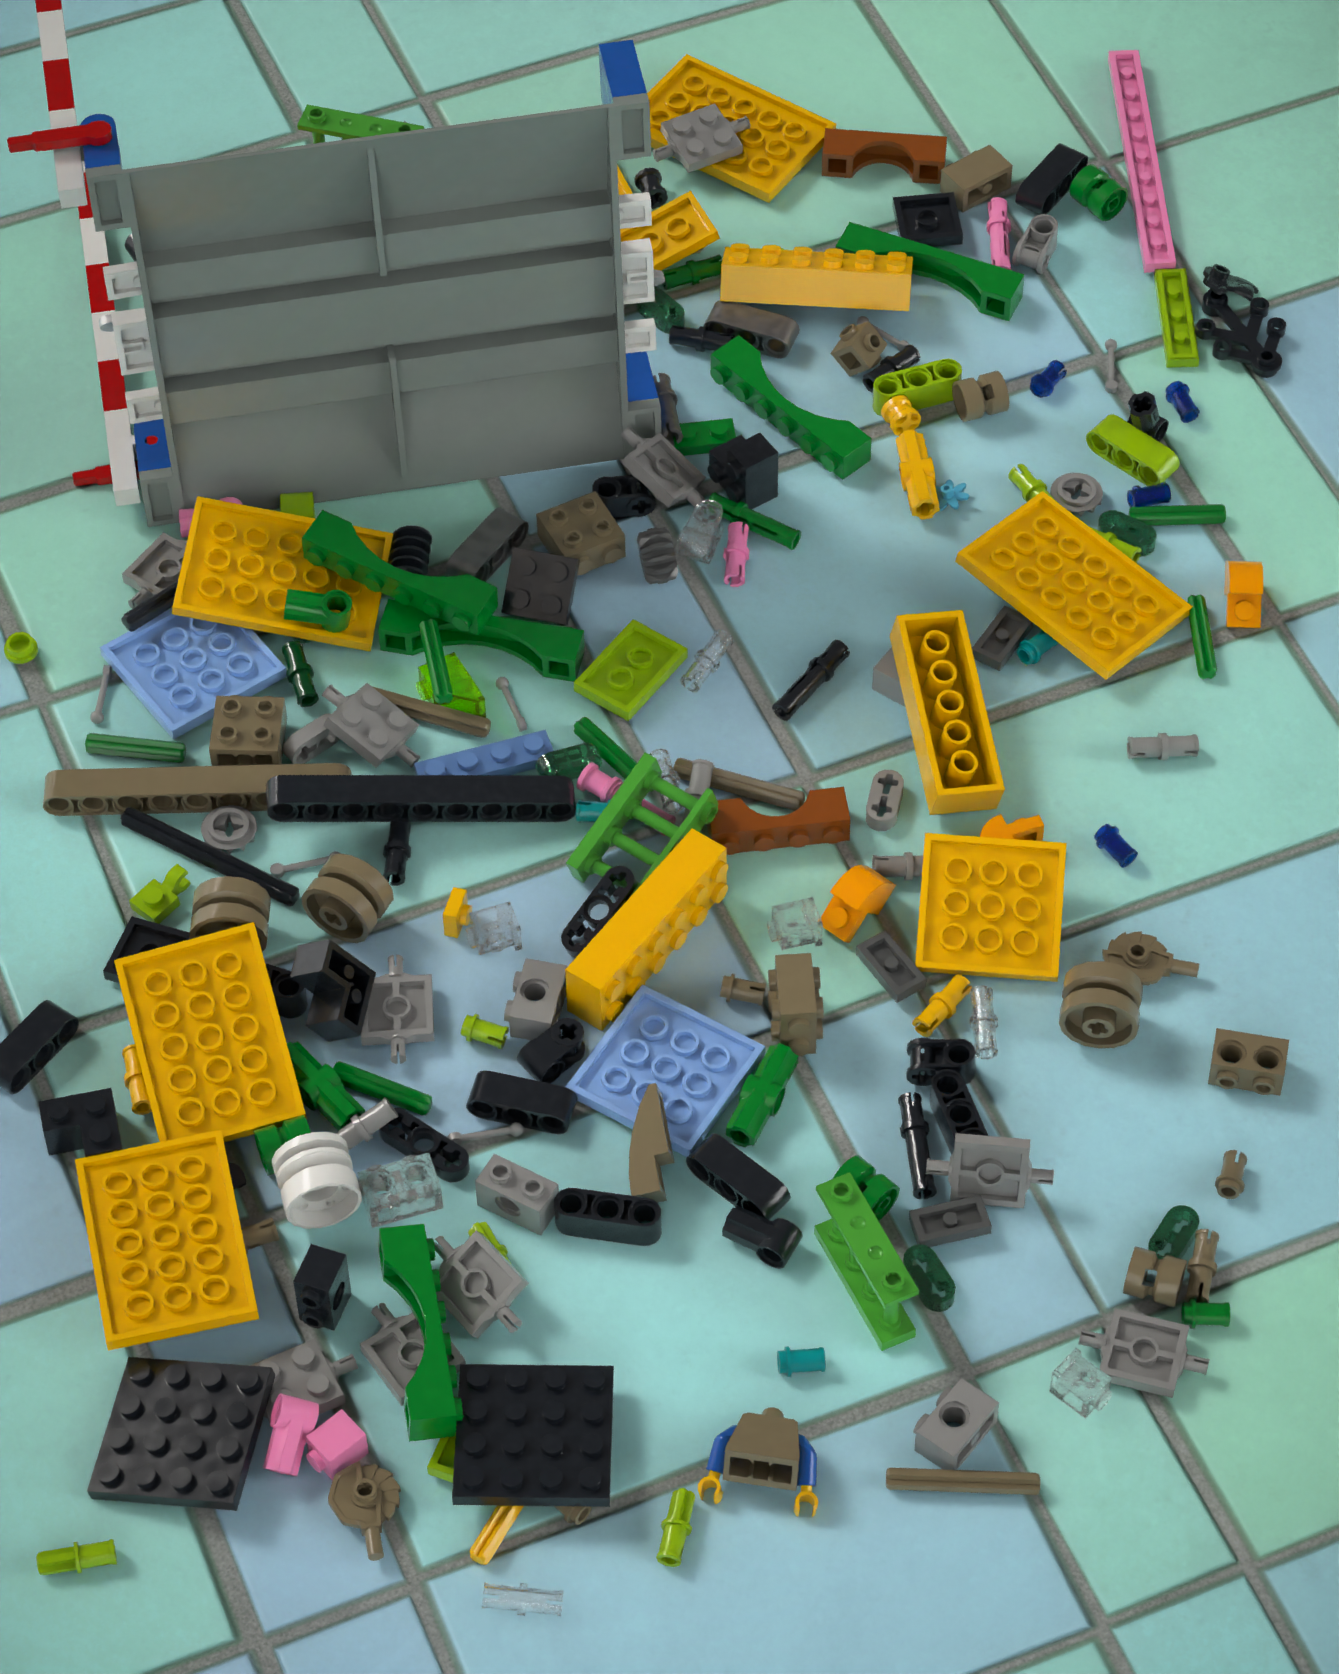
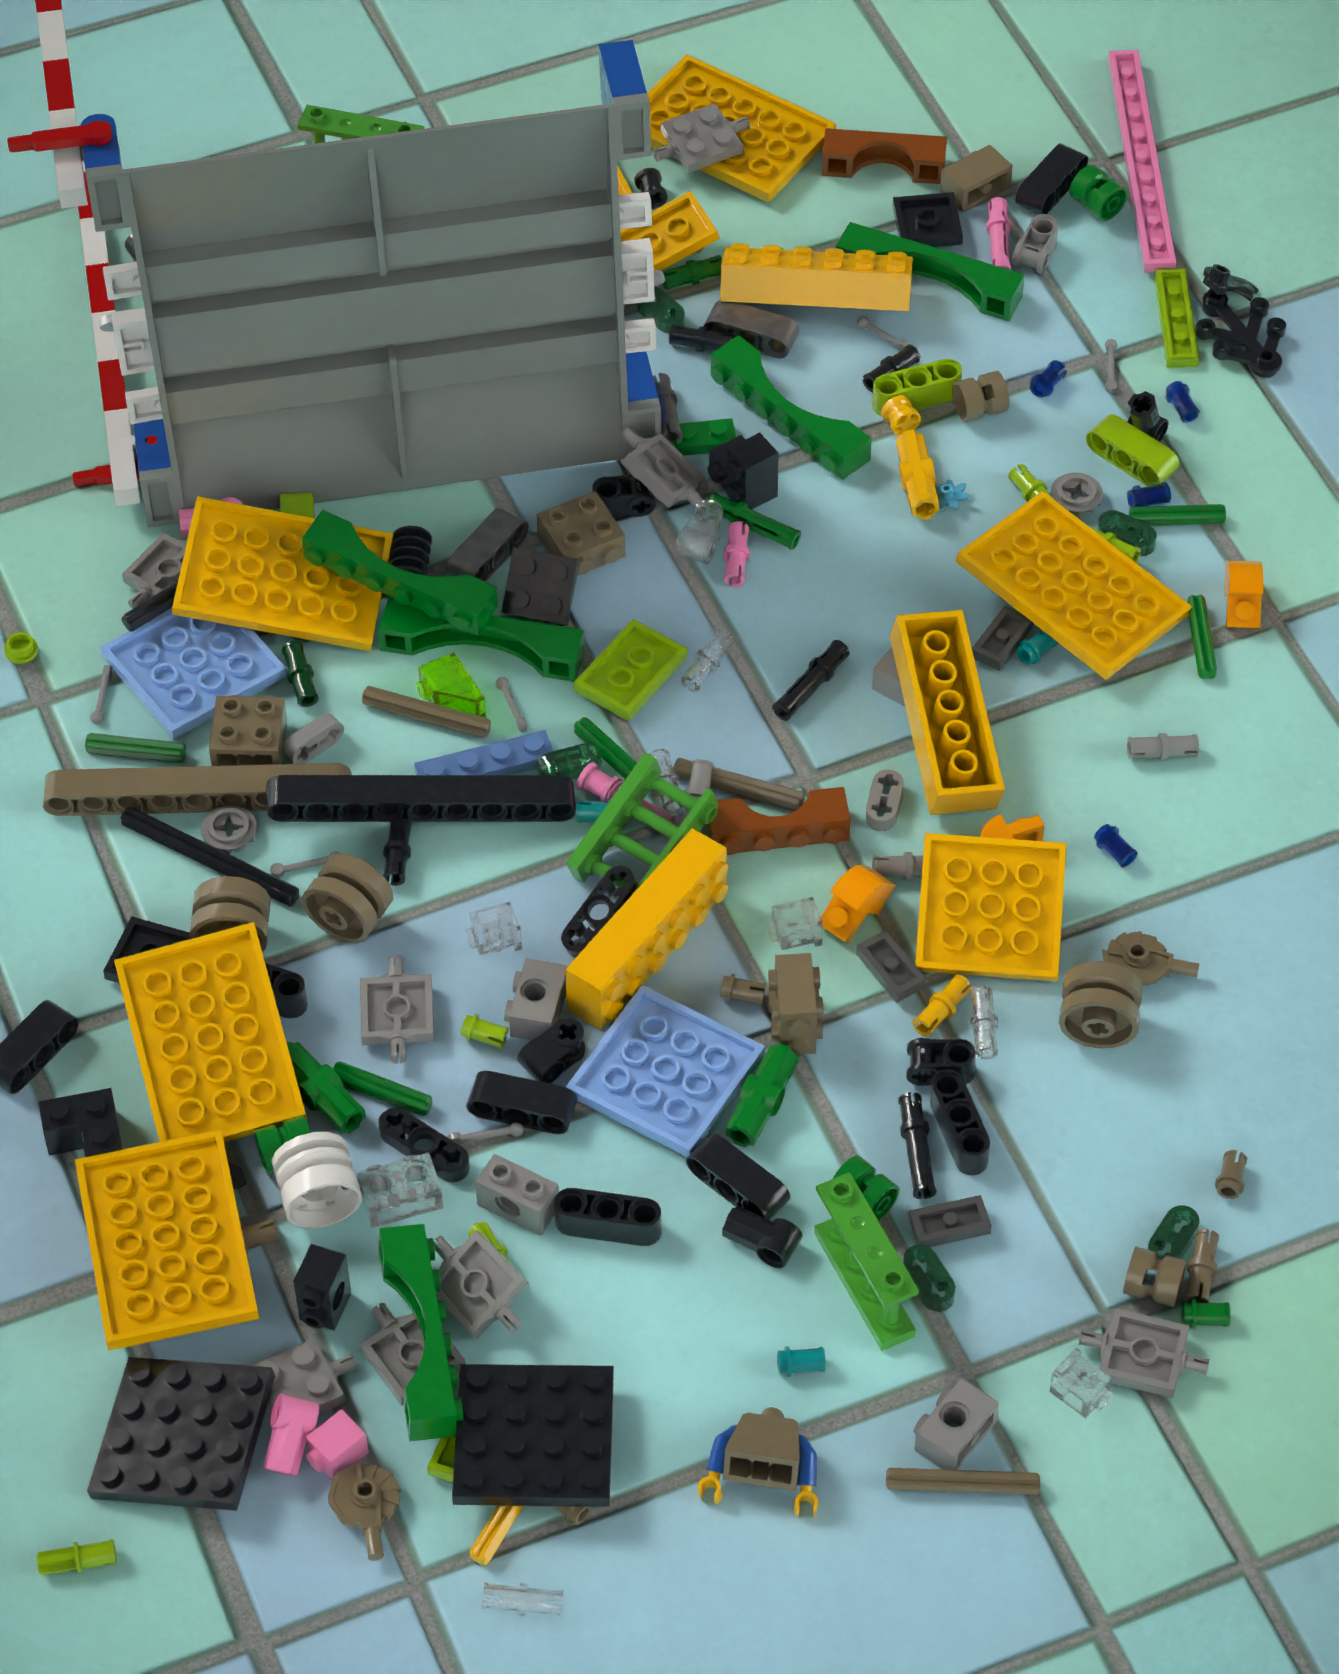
yellow pin [122,1044,152,1115] -> none
lime plate [129,864,191,924] -> none
green piece [283,589,352,633] -> none
black brick [290,939,376,1042] -> none
light grey plate [322,683,420,768] -> none
light grey pin [335,1097,399,1150] -> none
green axle [419,619,453,704] -> none
yellow plate [443,887,472,938] -> none
dark tan slope [629,1083,675,1203] -> none
dark grey gear [637,527,678,584] -> none
lime axle [656,1488,695,1567] -> none
dark tan brick [830,321,888,376] -> none
light grey plate [926,1133,1054,1208] -> none
dark tan brick [1208,1028,1289,1096] -> none

